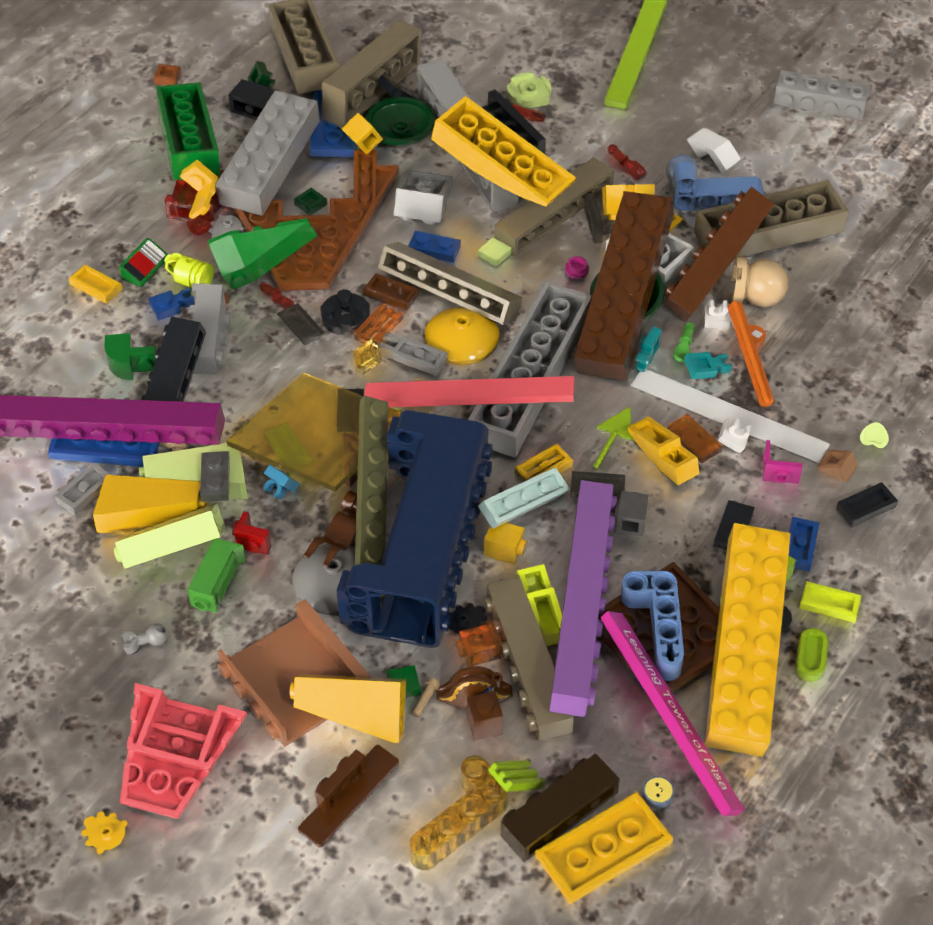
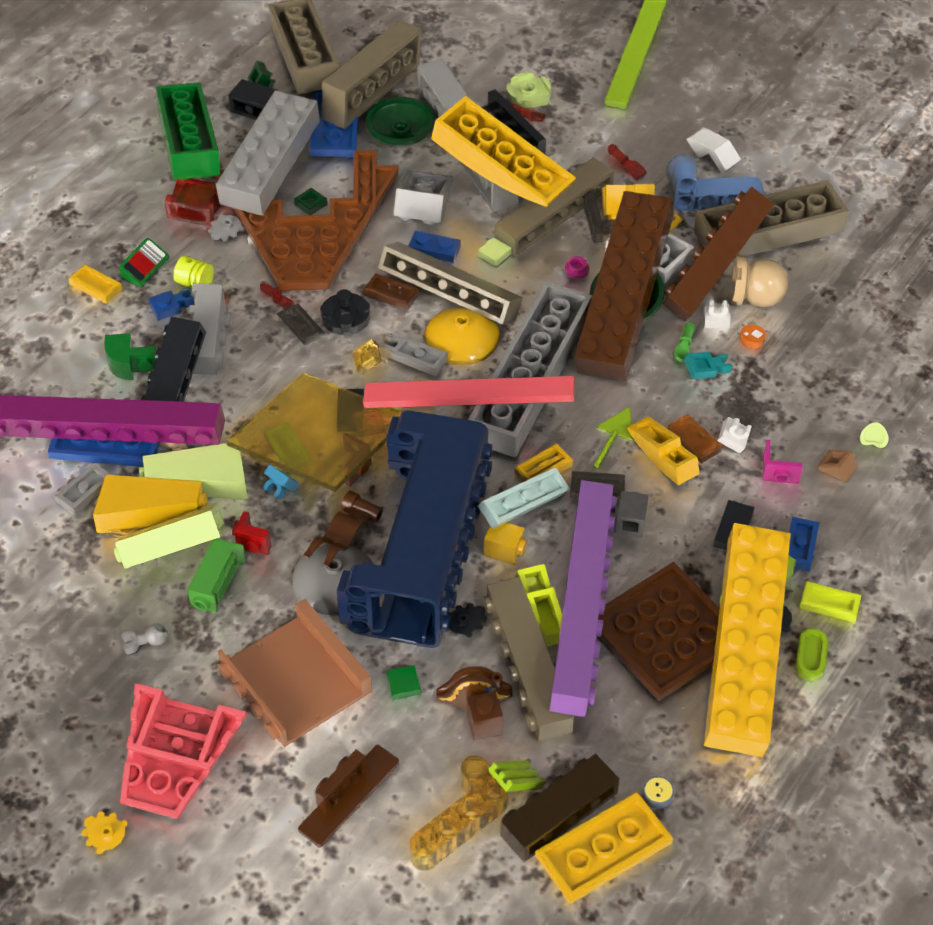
dark orange tile [154,64,181,85] -> none
neon yellow plate [165,253,183,275] -> none
yellow bracket [180,160,219,219] -> none
clear red plate [187,214,211,235] -> none
flat silver plate [200,451,230,502] -> none
green wedge [208,218,317,290] -> none
yellow slope [290,674,406,743] -> none
yellow brick [342,113,383,155] -> none
clear orange tile [354,303,403,349] -> none
olive plate [355,396,388,599] -> none
black tile [377,75,419,100] -> none
tan piece [411,678,441,717] -> none
clear orange brick [456,620,501,667] -> none
dark pink tile [600,611,745,816] -> none
medium blue beam [621,571,684,681] -> none
white sticker [630,369,830,463] -> none
teal plate [635,326,662,372] -> none
orange axle [728,301,774,408] -> none
light grey brick [774,70,870,120] -> none
black tile [836,482,898,527] -> none

